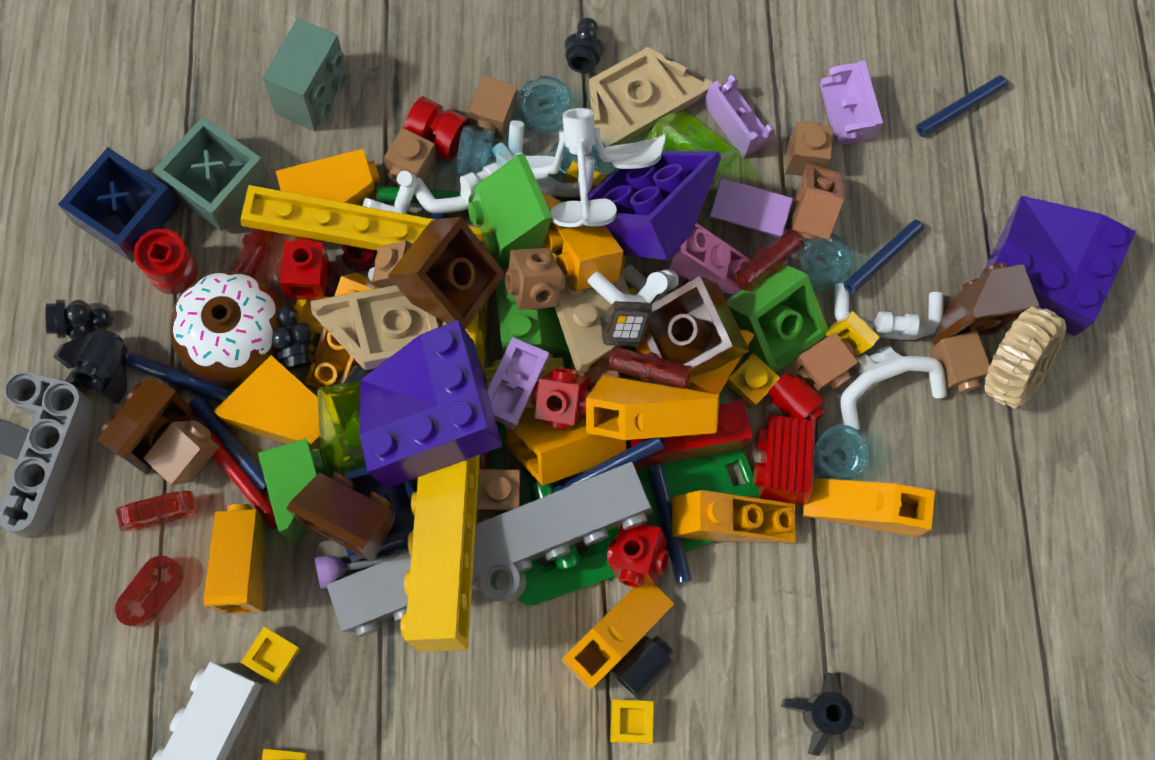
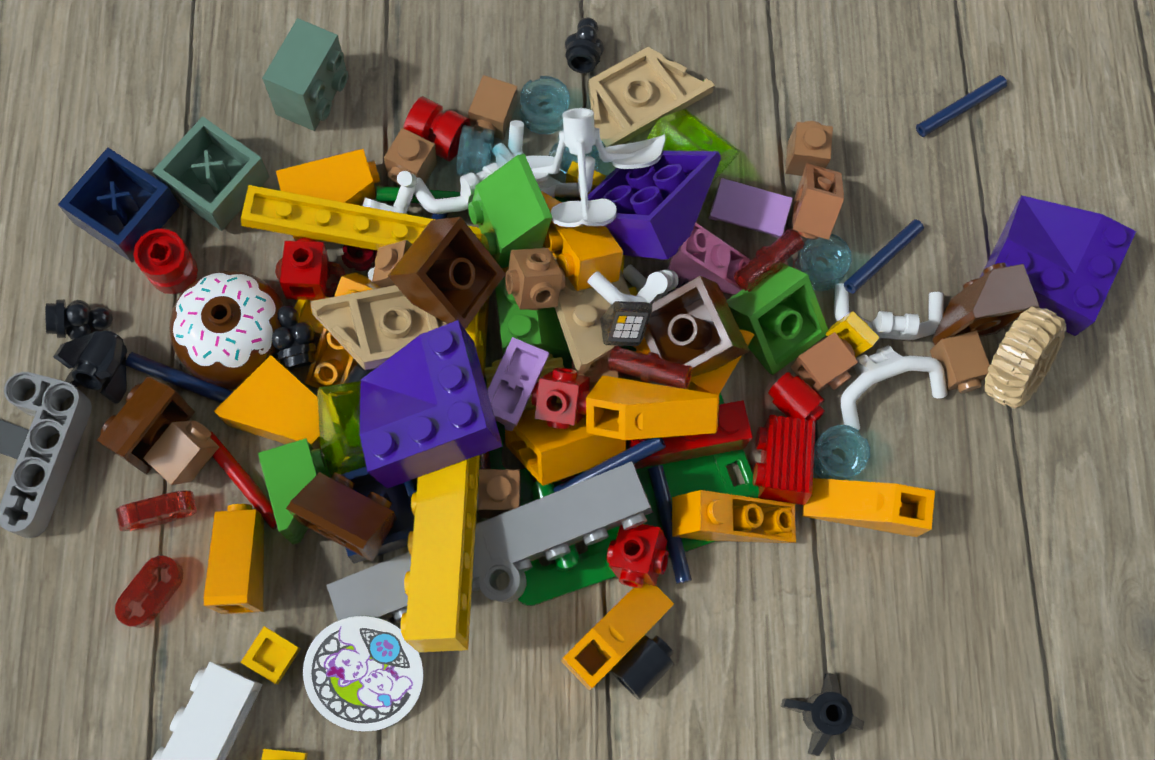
dark blue piece [189,395,267,492] -> none
clear red pin [230,228,276,276] -> none
lavender hinge [315,547,409,589] -> none
yellow plate [610,699,654,744] -> none
lavender hinge [704,74,775,159] -> none
yellow plate [726,353,780,409] -> none
lavender hinge [819,60,883,146] -> none
none -> sticker [303,616,423,731]

